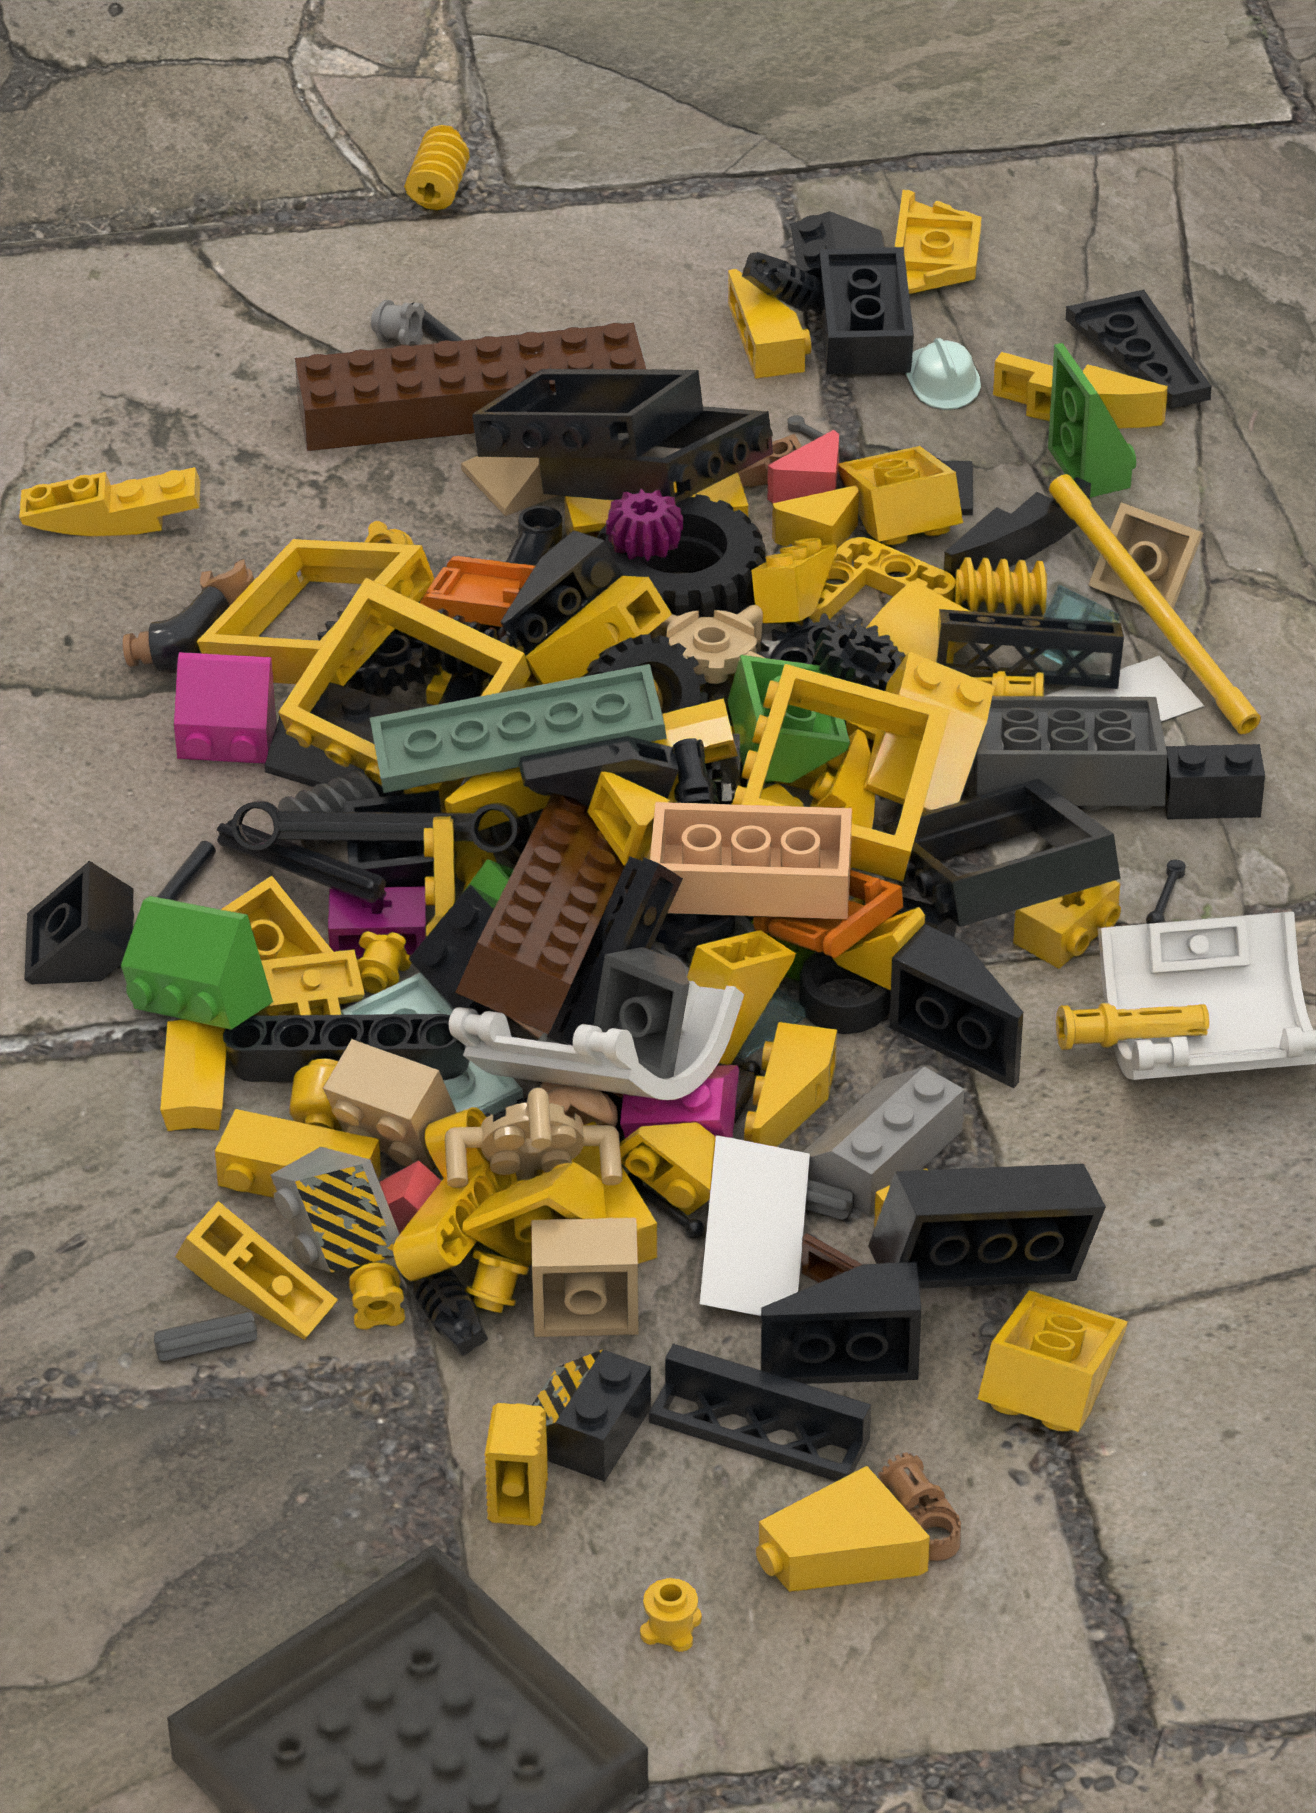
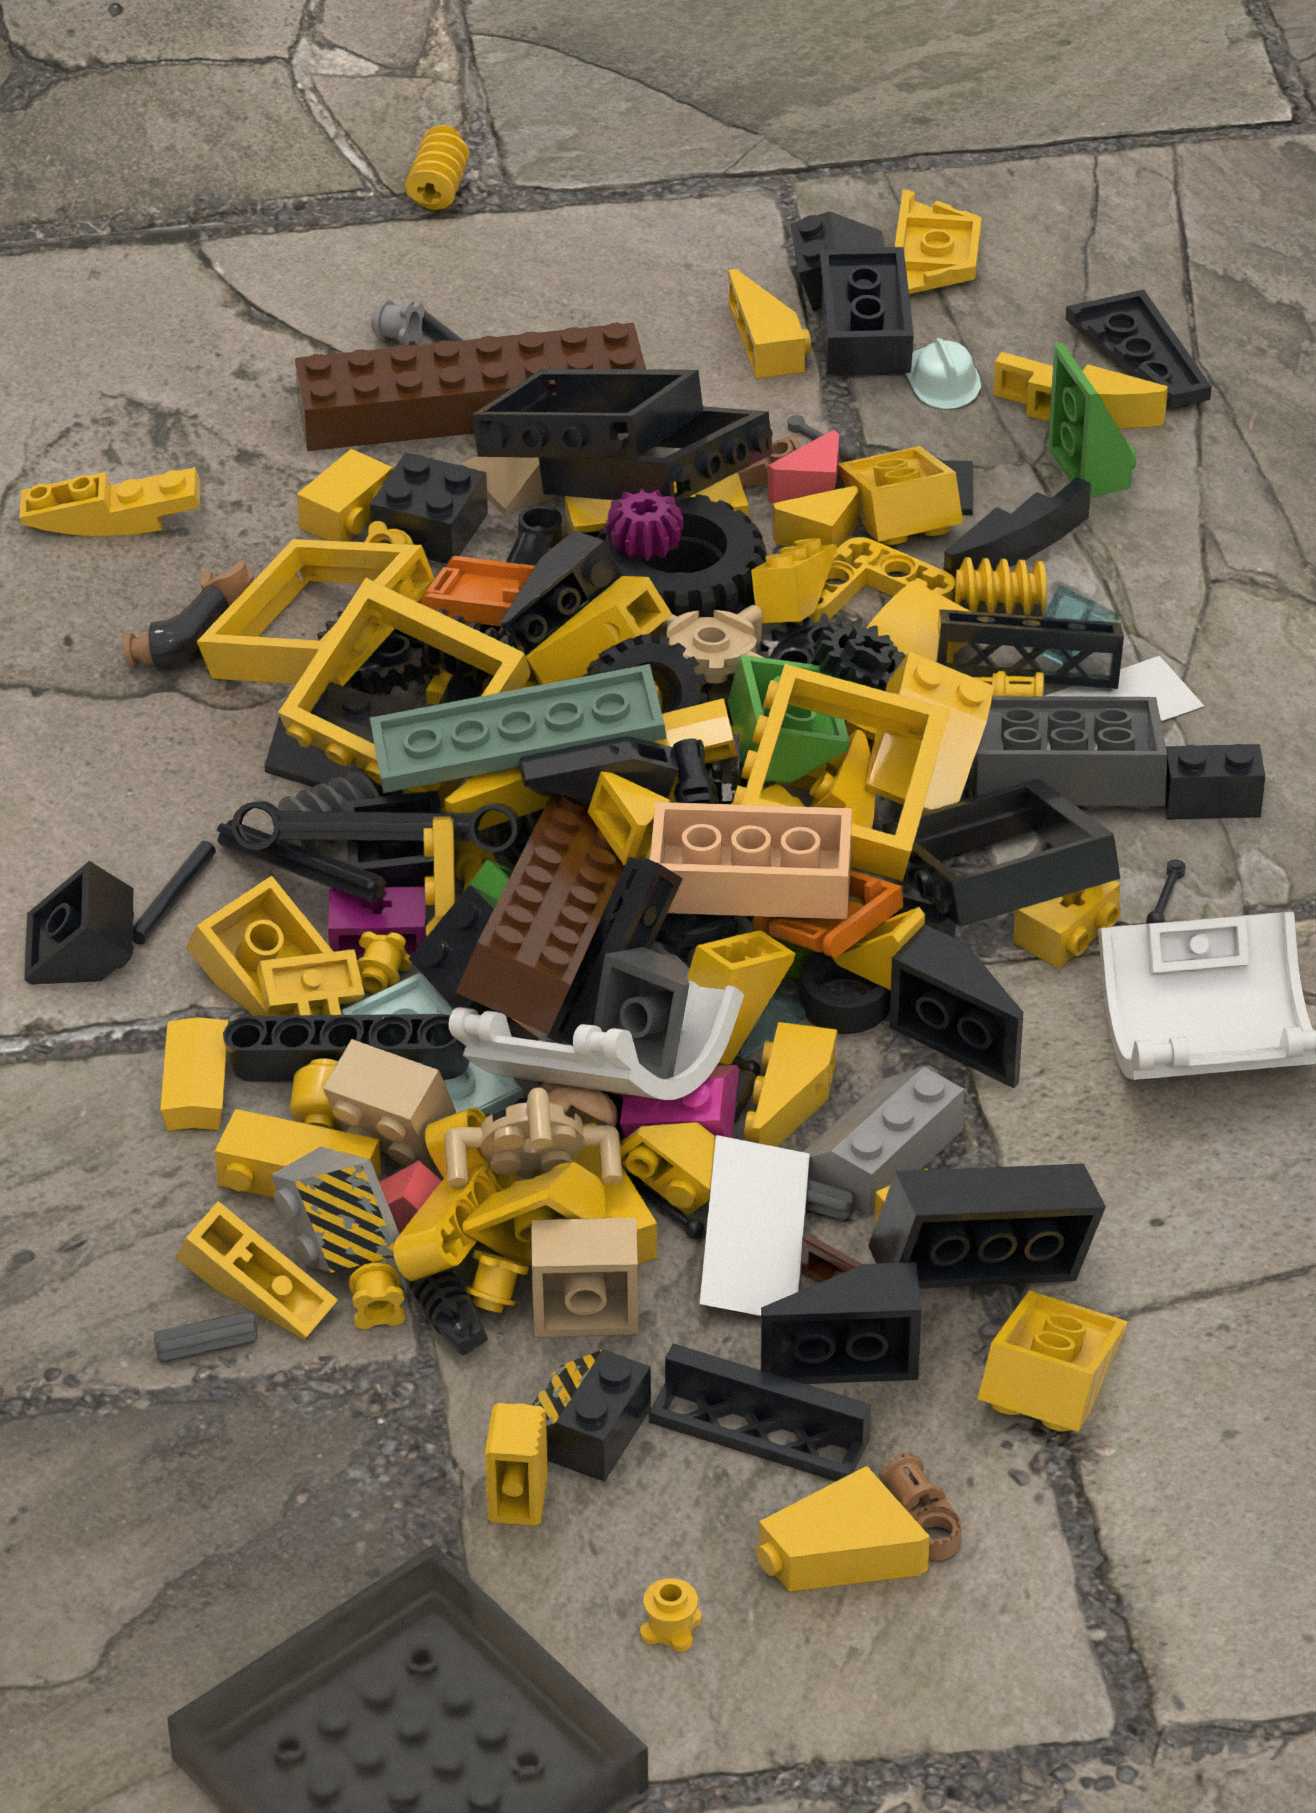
bright green slope [121,896,273,1030] -> none
dark pink slope [174,652,277,764] -> none
black hinge [742,252,822,315] -> none
yellow piece [1049,474,1261,734] -> none
yellow pin [1056,1003,1209,1050] -> none
tan slope [1088,502,1203,609] -> none
none -> yellow brick [297,449,393,542]
none -> black brick [370,452,488,564]

